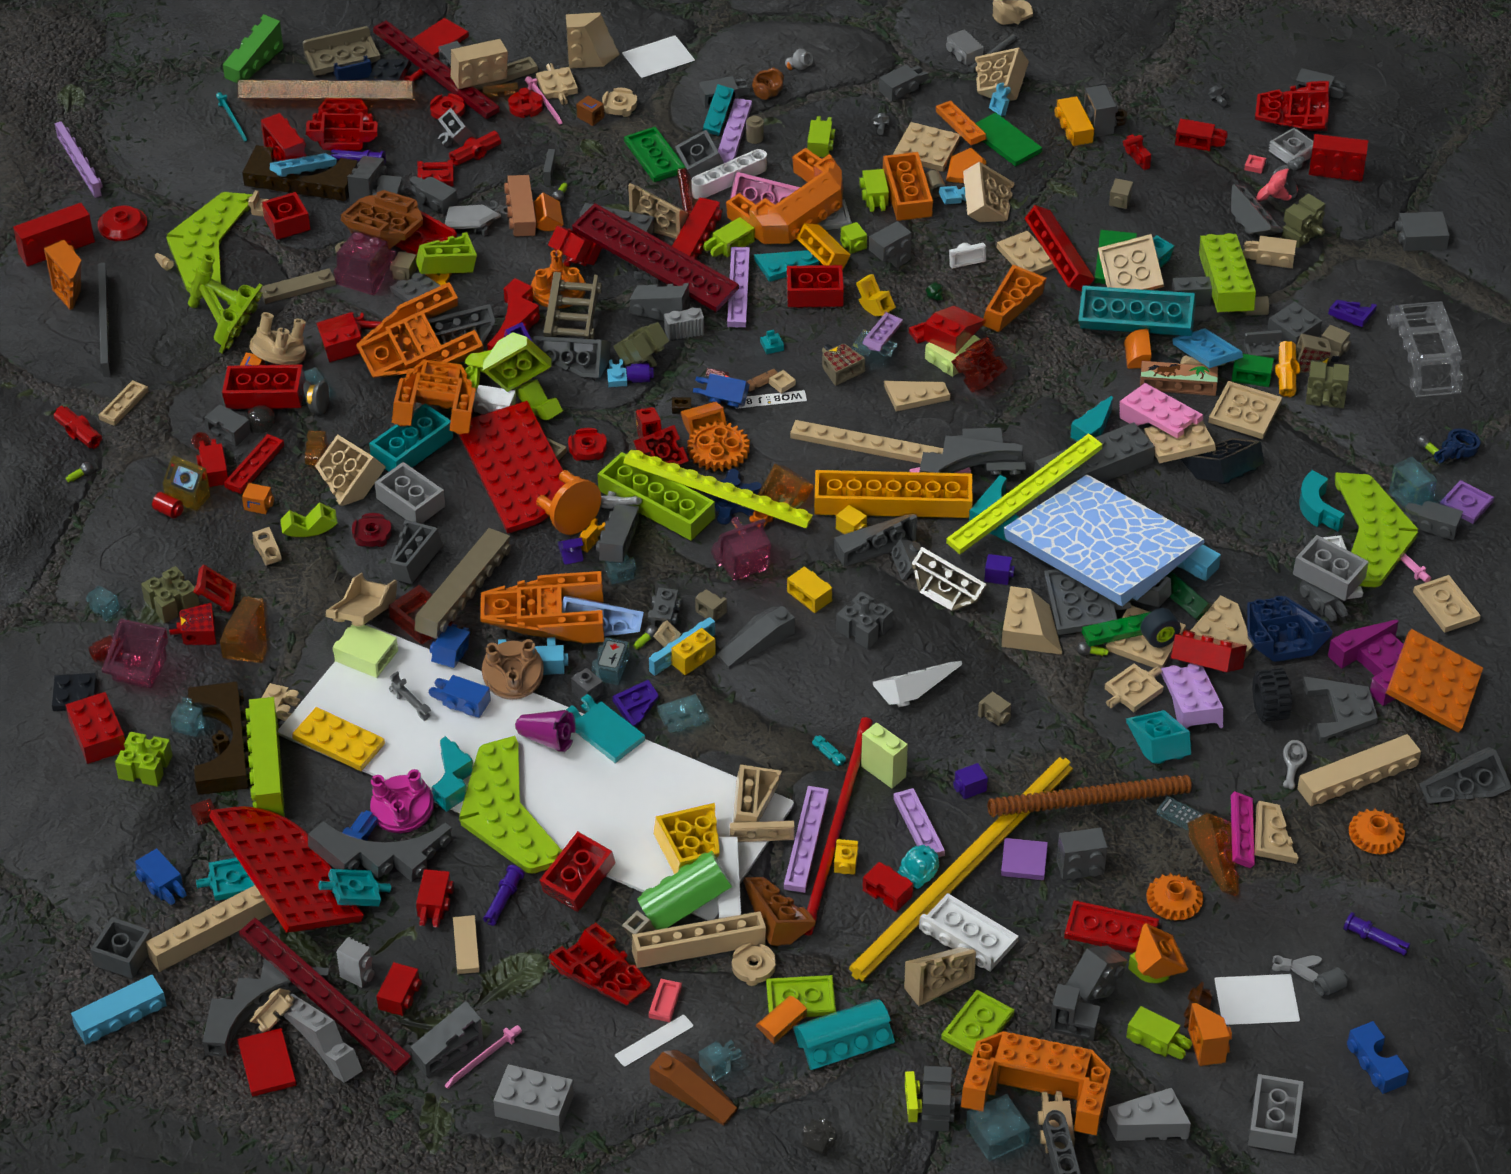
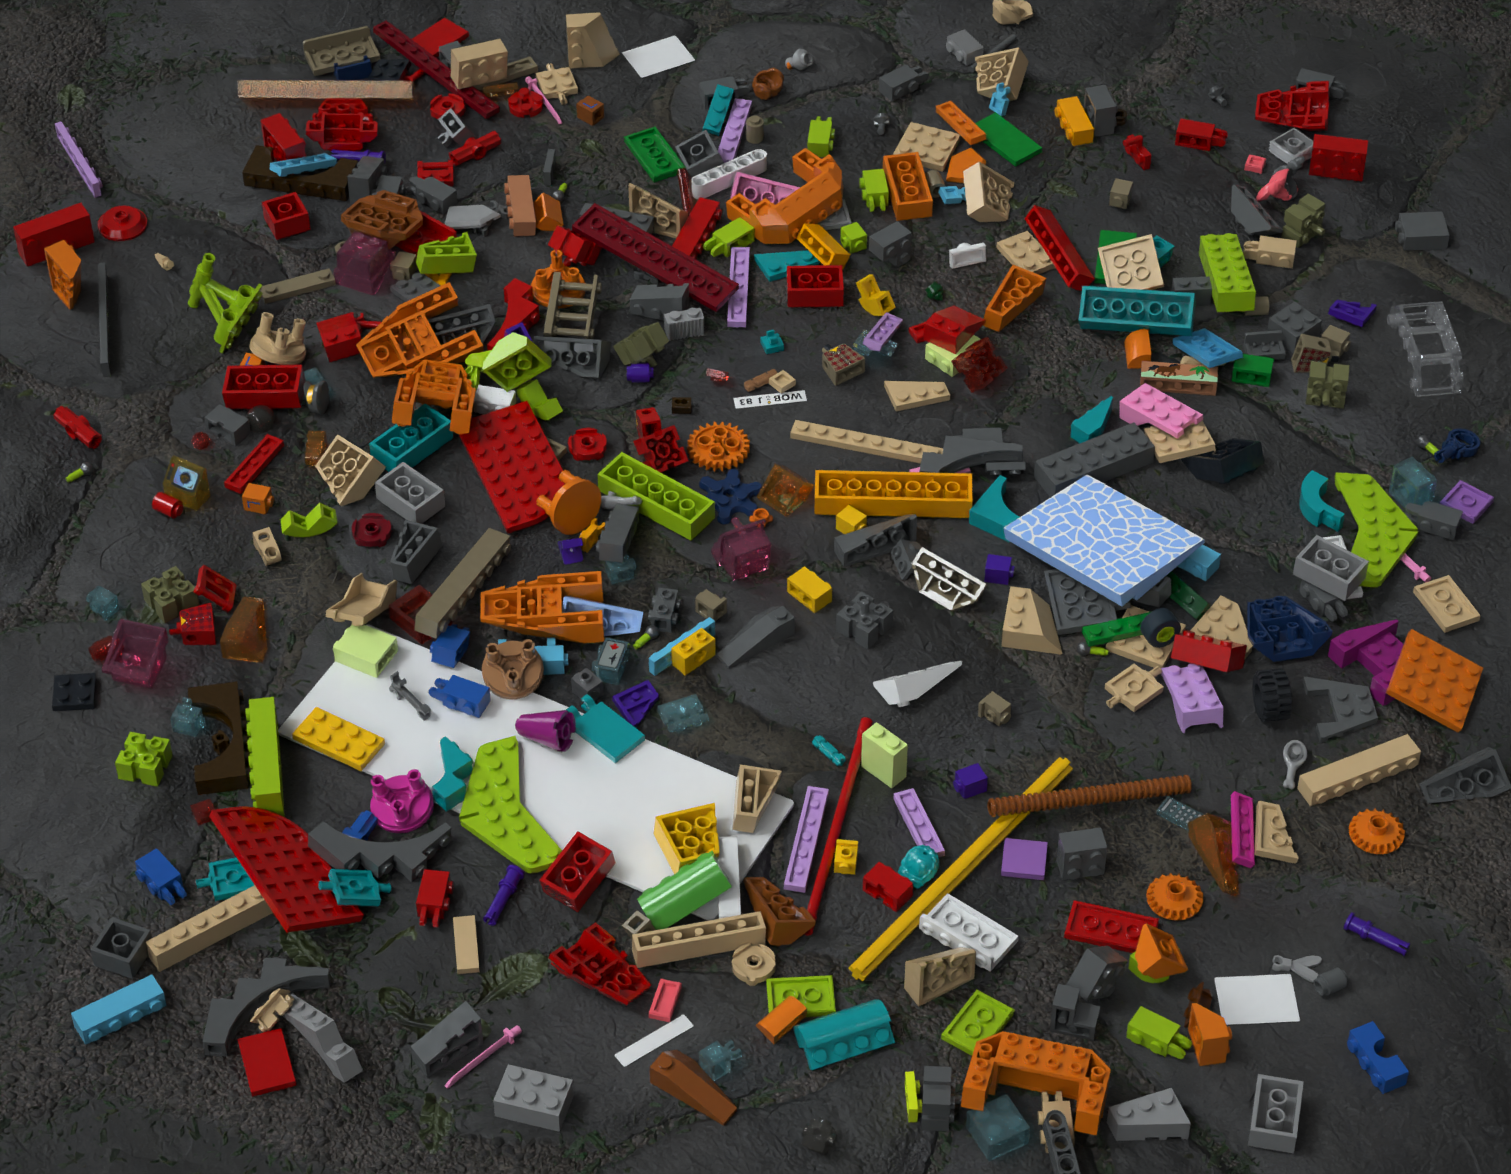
red brick [66,692,125,764] -> none
tan tile [99,380,149,426] -> none
lime wing [166,192,253,293] -> none
red hinge [196,439,228,487] -> none
teal sword [216,92,247,142] -> none
bright green wedge [223,14,283,85] -> none
dark red plate [239,918,412,1075] -> none
tan bracket [248,190,268,217] -> none
tan plate [262,683,300,721] -> none
light grey brick [336,937,374,988] -> none
red brick [376,962,421,1016] -> none
tan plate [602,88,637,117] -> none
medium azure plate [607,359,627,387] -> none
neon yellow plate [623,450,813,528] -> none
tan plate [653,620,681,647] -> none
orange brick [681,402,727,434] -> none
blue hinge [693,373,750,408] -> none
tan tile [730,821,794,842] -> none
neon yellow plate [946,433,1102,554] -> none
teal slope [1126,710,1191,764] -> none
tan plate [1208,381,1282,439] -> none
light orange piece [1275,341,1300,397] -> none

